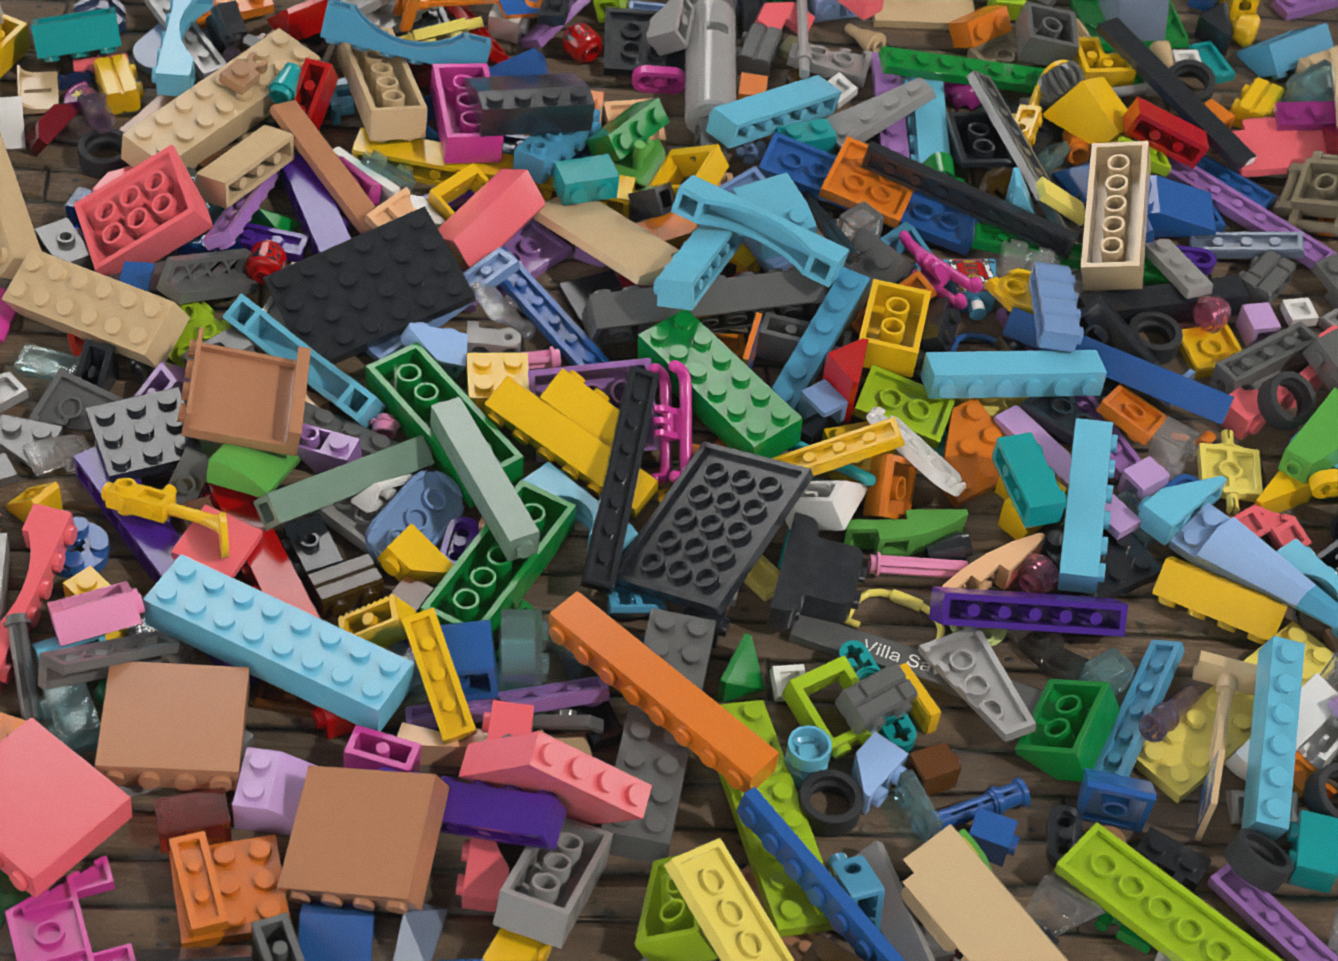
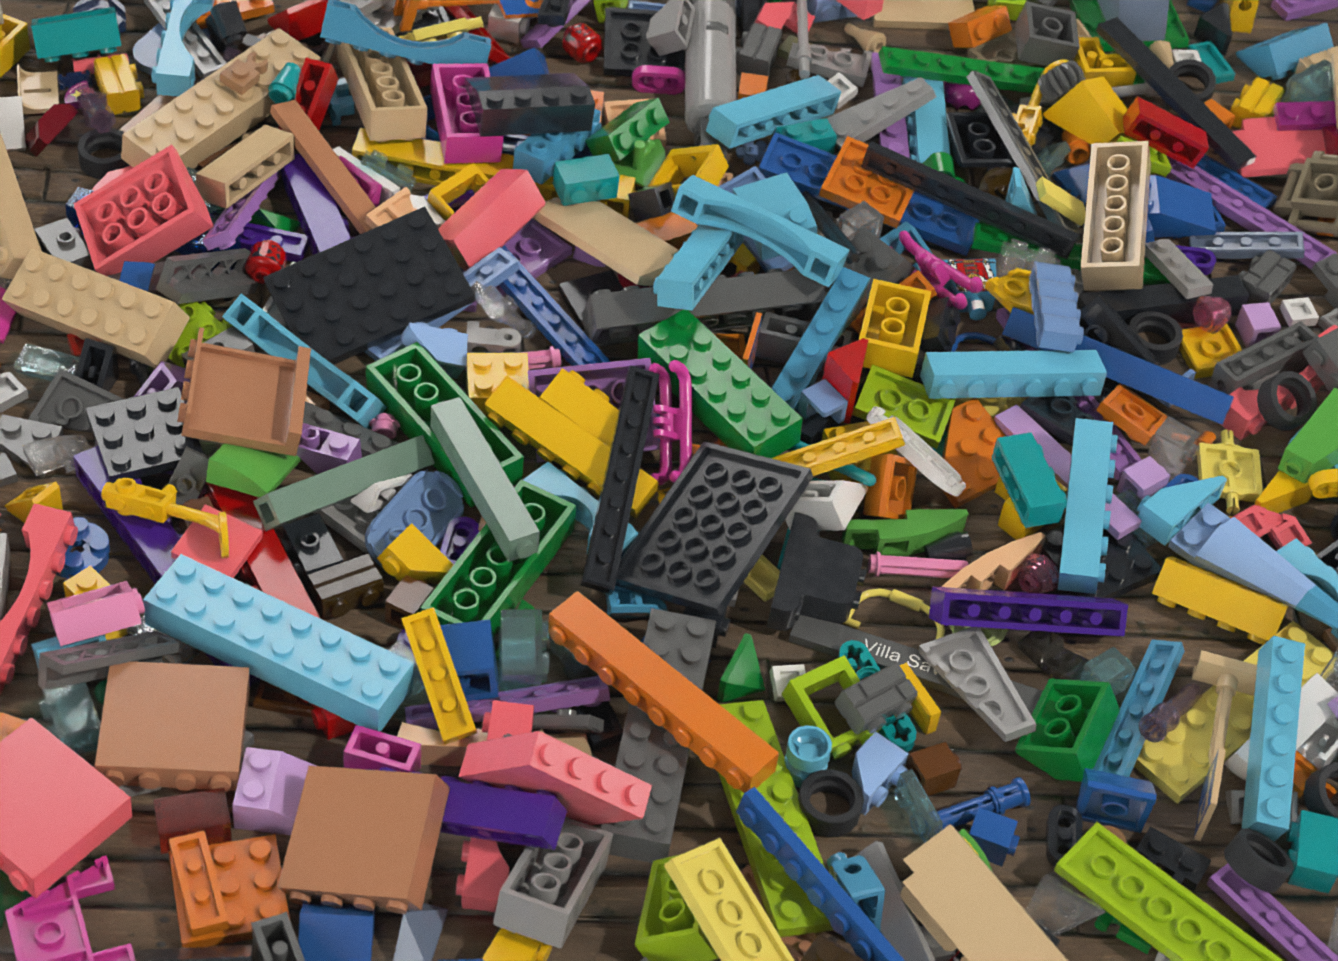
dark grey axle [3,613,41,721] -> none
yellow brick [338,593,416,648] -> none
yellow cone [1231,14,1261,48] -> none

